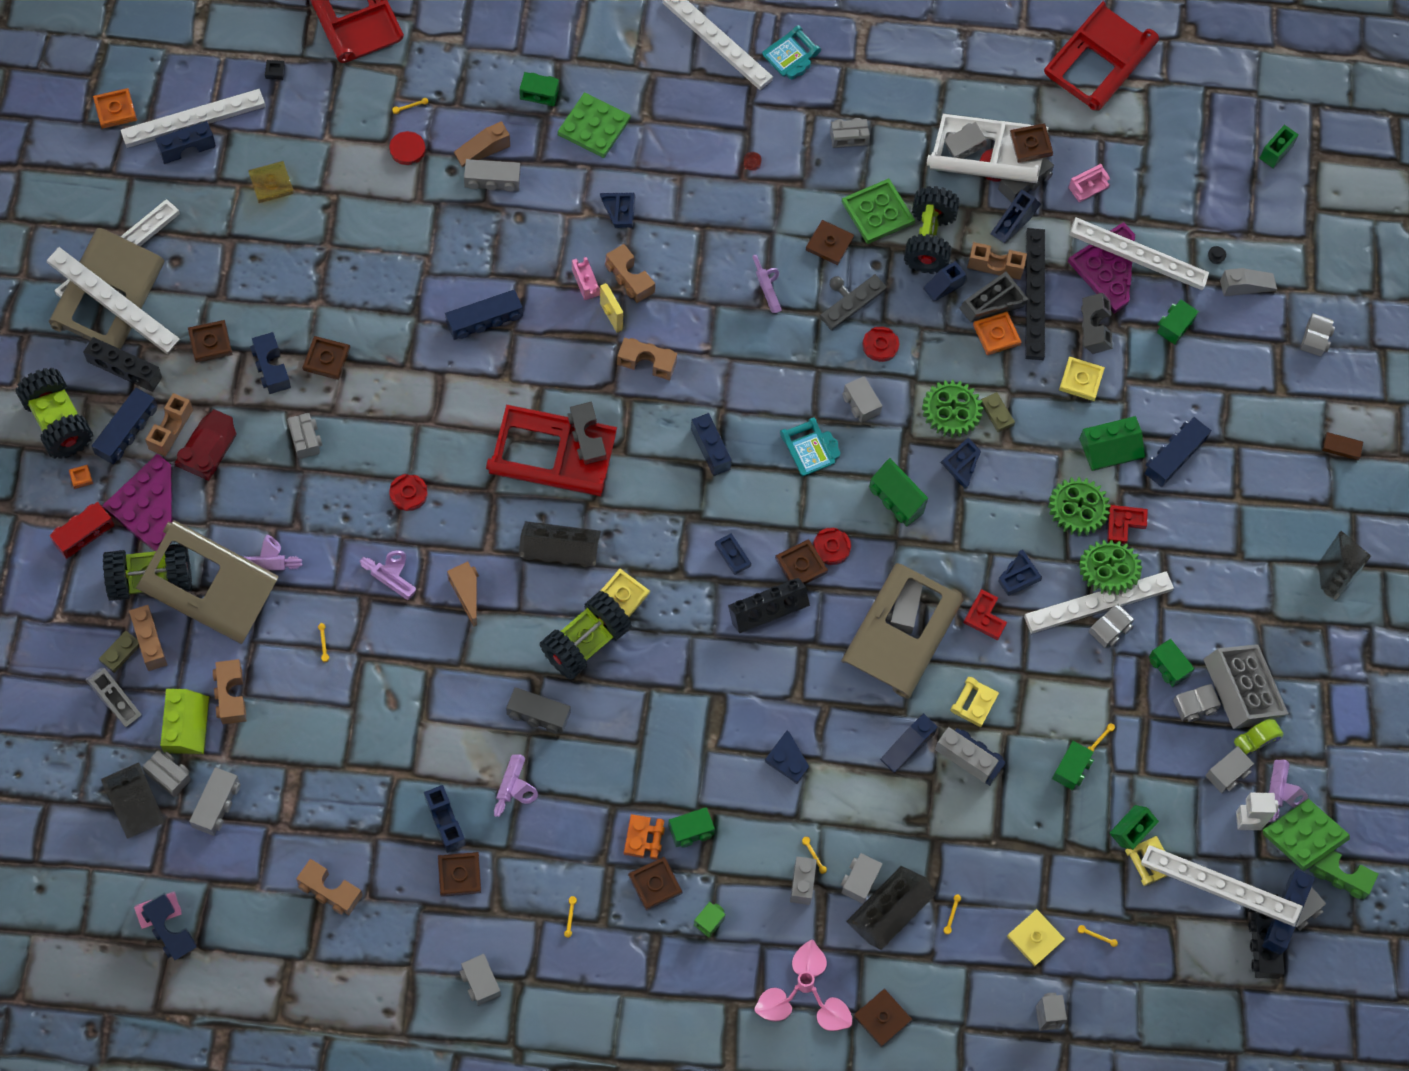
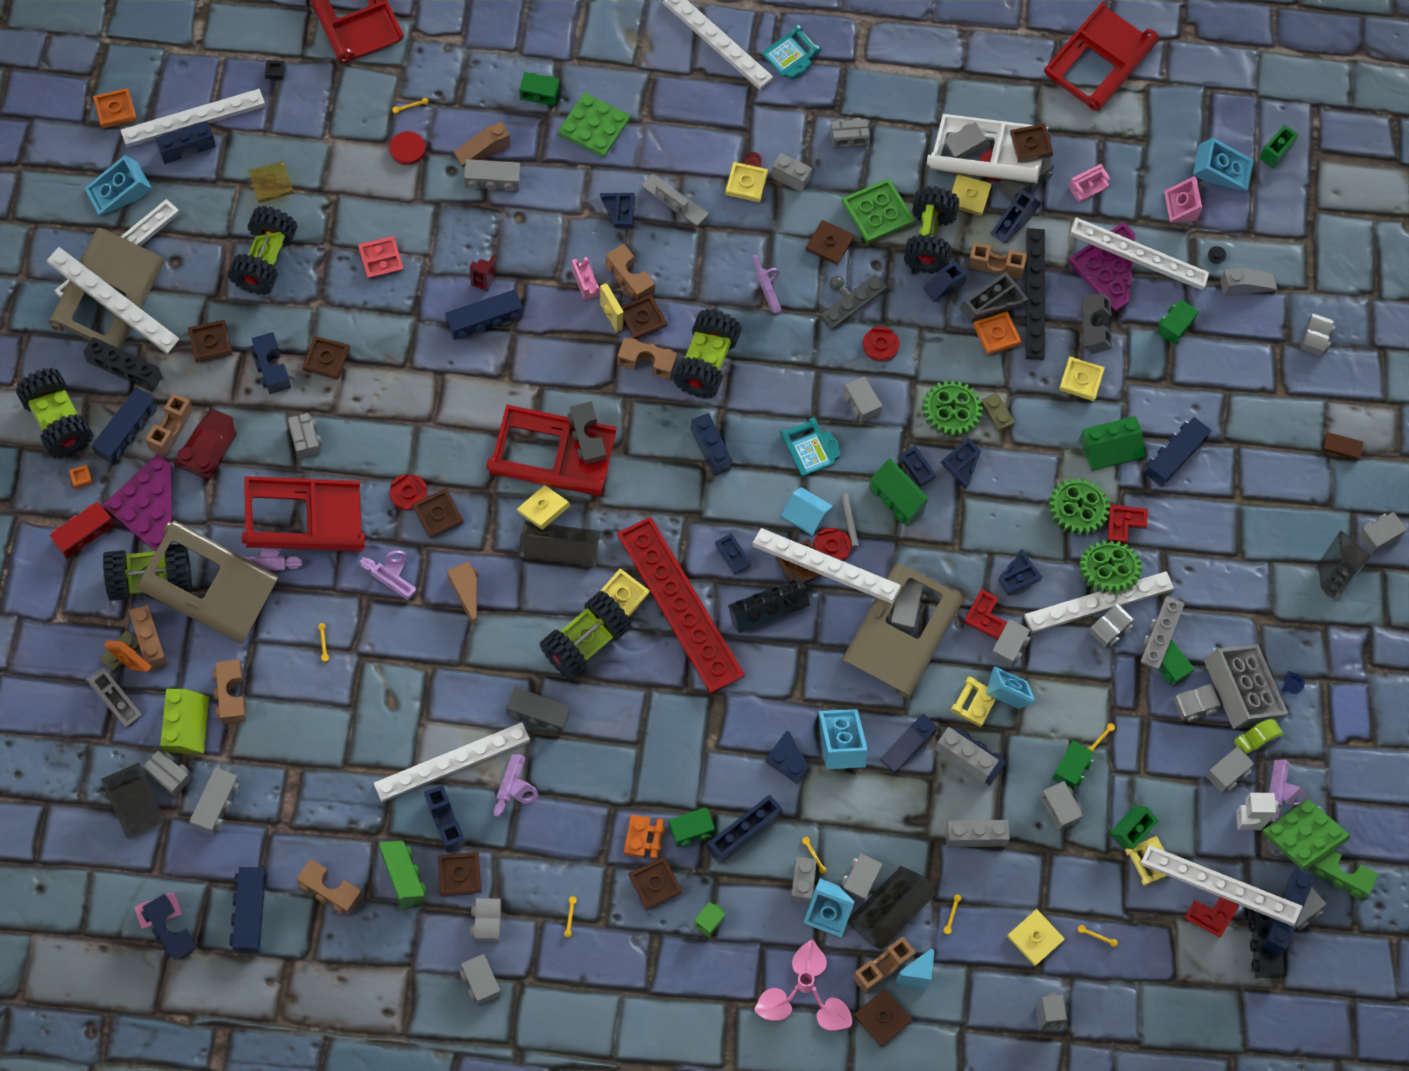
none -> medium azure slope [85,155,152,216]
none -> orange plate [103,640,152,672]
none -> black plate [228,206,298,295]
none -> dark blue brick [229,867,266,953]
none -> red piece [241,476,365,552]
none -> coral slope [358,236,403,278]
none -> white plate [374,722,530,803]
none -> bright green slope [379,841,427,910]
none -> reddish brown plate [412,488,464,539]
none -> dark red panel [470,256,497,292]
none -> light grey brick [470,898,501,943]
none -> light yellow plate [517,485,570,530]
none -> red plate [617,516,745,695]
none -> reddish brown plate [621,294,667,340]
none -> light grey bracket [642,174,708,227]
none -> black plate [673,309,742,399]
none -> dark blue brick [707,794,783,865]
none -> light yellow plate [725,162,768,203]
none -> white plate [753,528,901,604]
none -> light grey brick [771,153,812,193]
none -> medium azure slope [781,487,833,536]
none -> medium azure slope [804,879,854,938]
none -> medium azure slope [818,709,868,769]
none -> light grey bar [841,493,859,548]
none -> medium nougat arch [853,936,916,994]
none -> medium azure slope [895,948,934,990]
none -> dark blue plate [899,446,936,487]
none -> light grey brick [945,820,1010,847]
none -> light yellow plate [952,174,992,216]
none -> medium azure slope [986,666,1035,709]
none -> light grey brick [990,619,1031,668]
none -> light grey brick [1040,781,1083,831]
none -> light grey bracket [1141,596,1184,670]
none -> bright pink slope [1164,176,1202,223]
none -> red plate [1184,897,1240,938]
none -> medium azure slope [1193,137,1253,191]
none -> clear blue tile [1282,671,1305,694]
none -> light grey brick [1358,512,1407,554]

